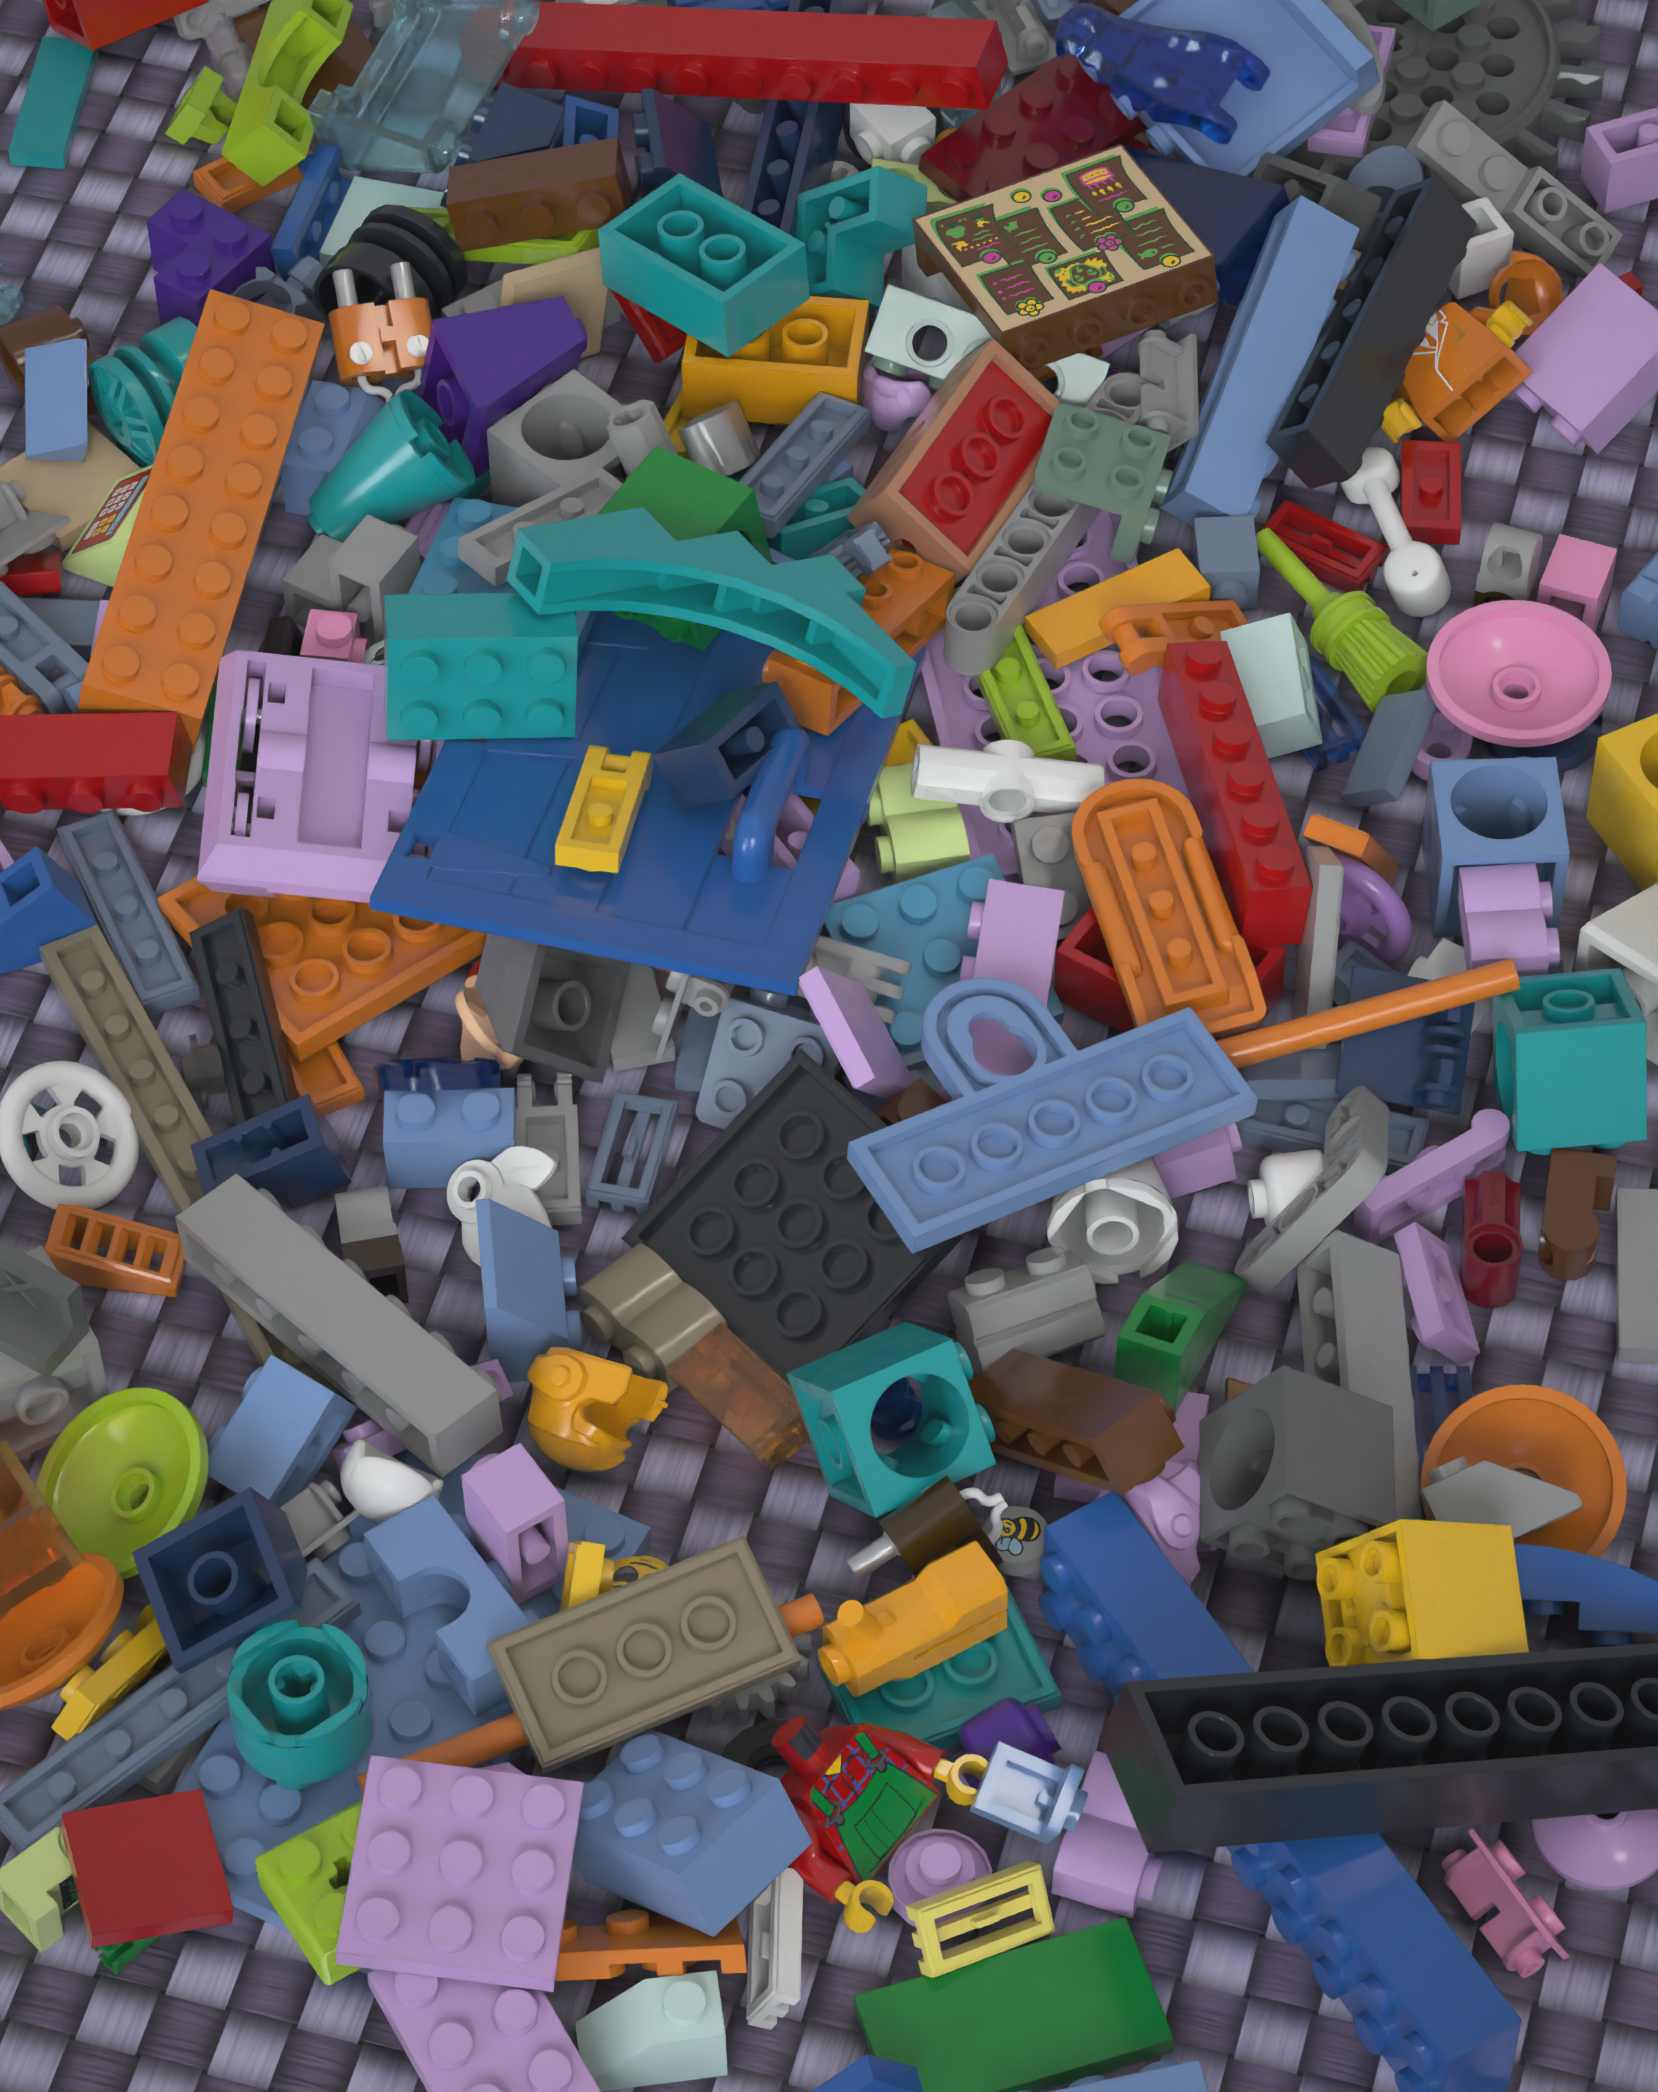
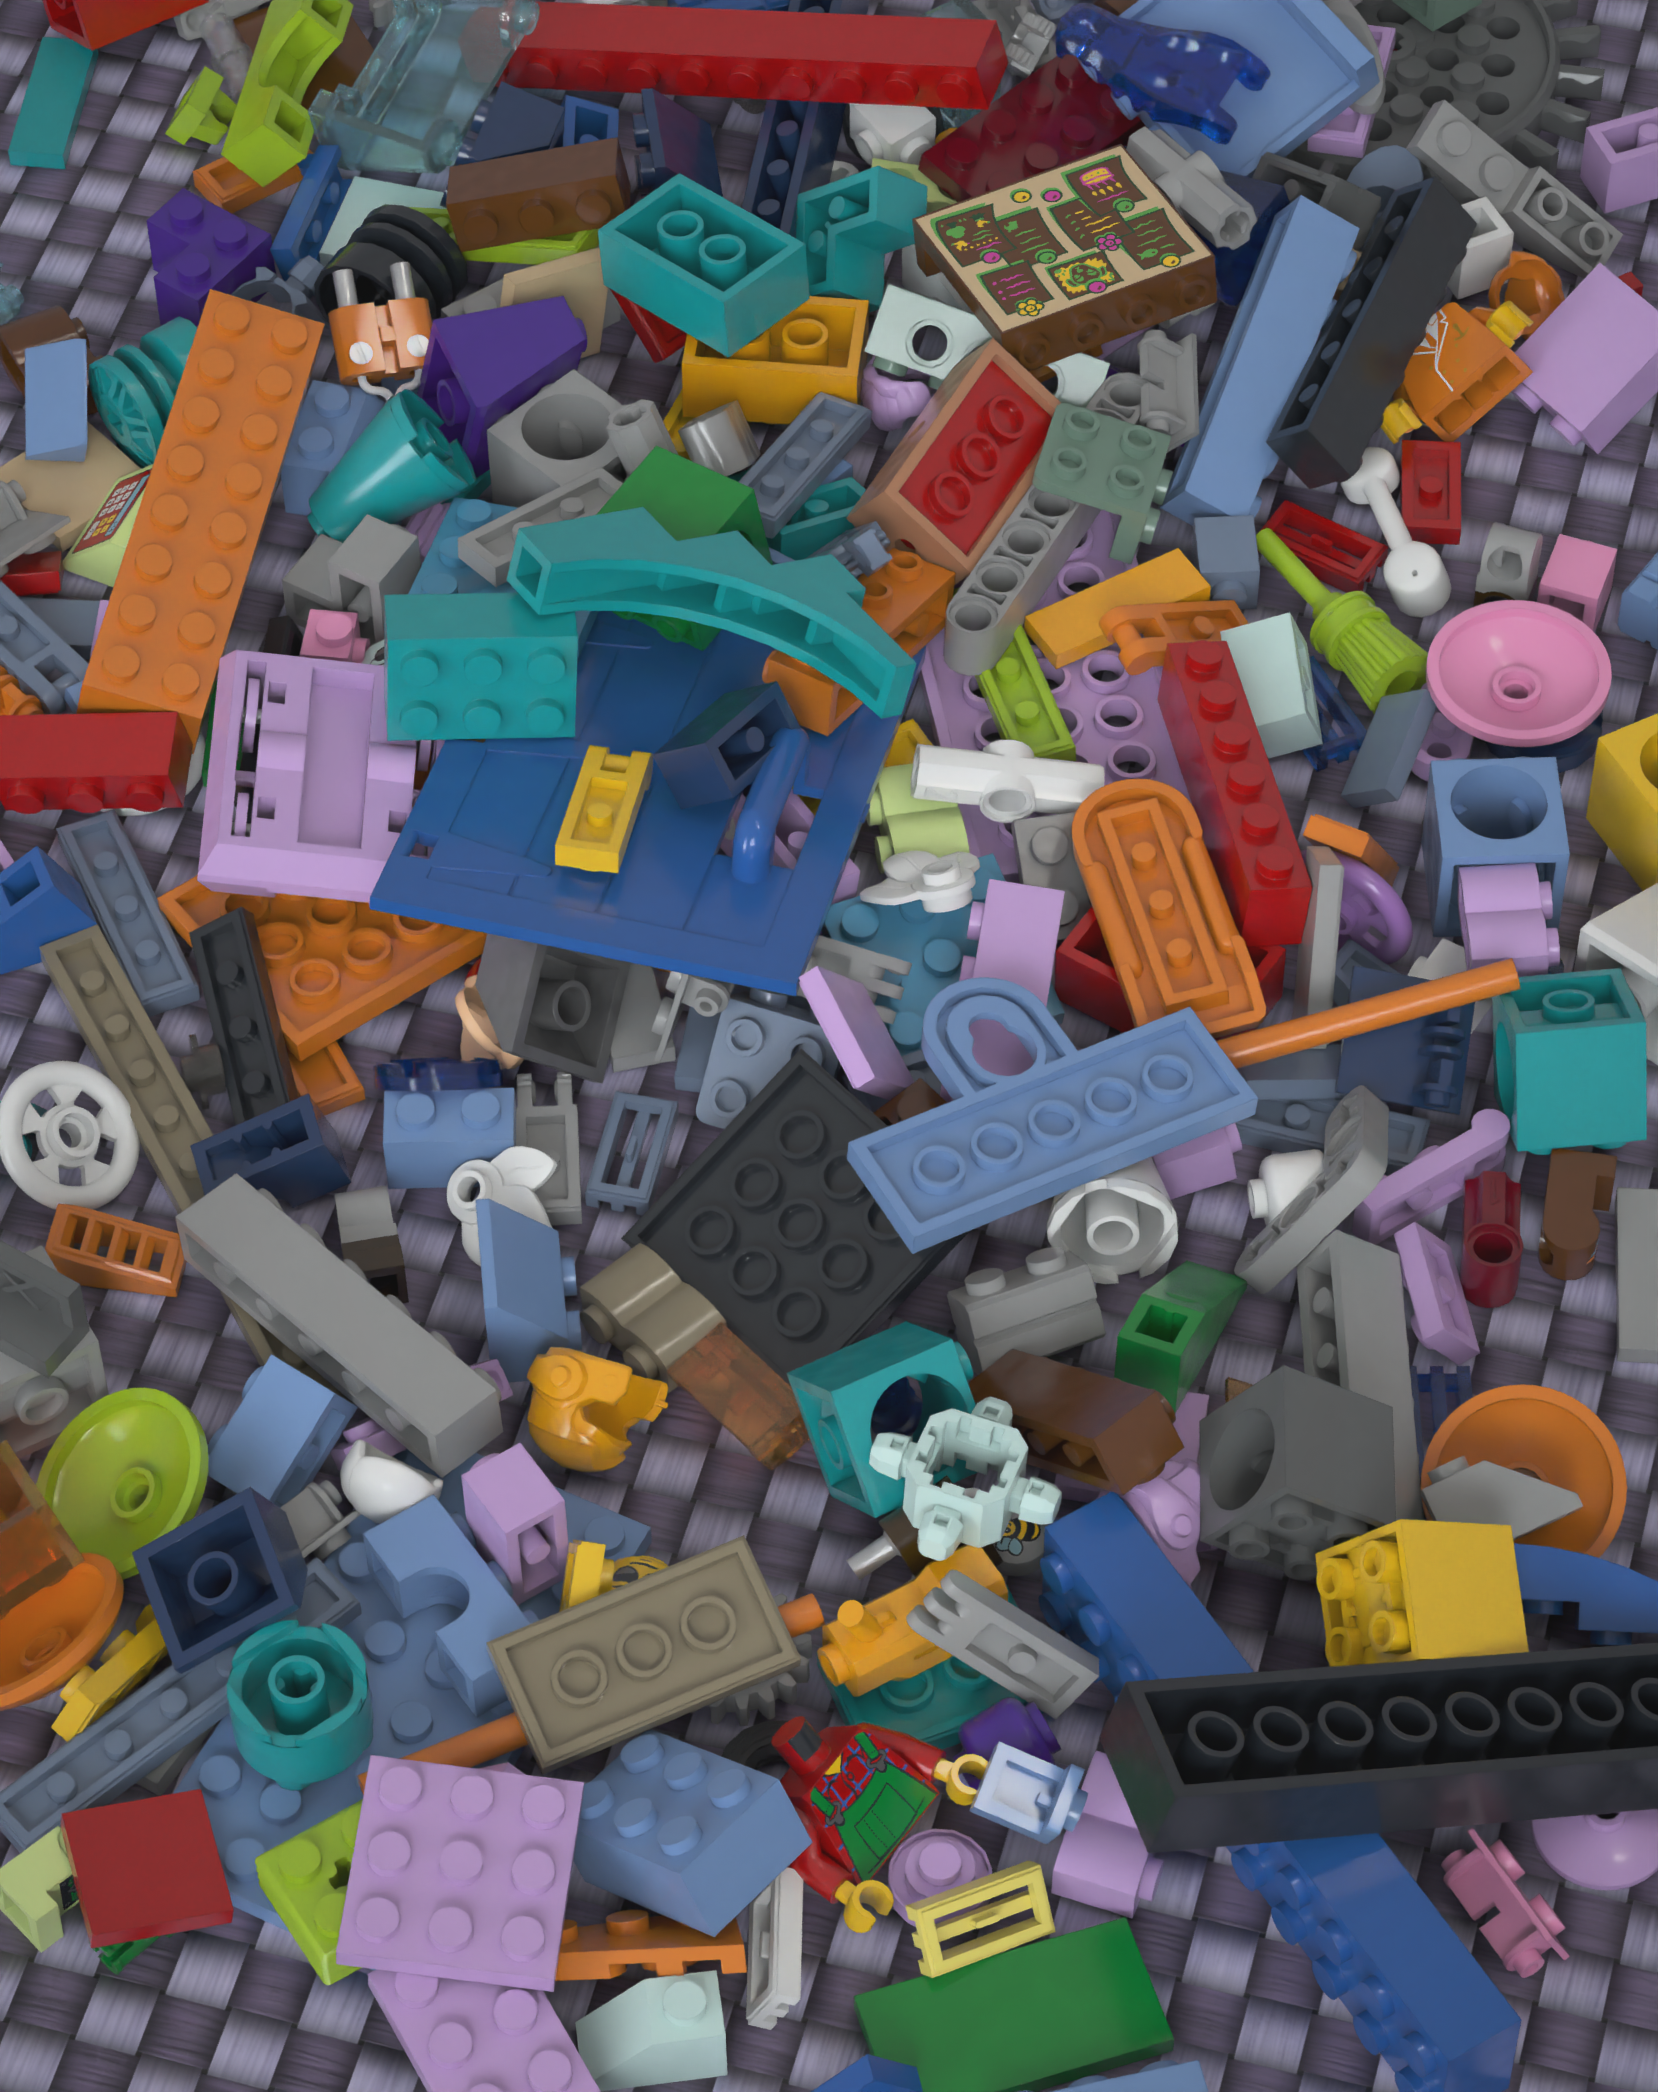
none -> white plate [860,850,980,913]
none -> light aqua piece [869,1396,1062,1561]
none -> light grey hinge [906,1570,1099,1719]
none -> light grey hinge [1005,11,1058,79]
none -> light grey piece [1126,126,1258,250]

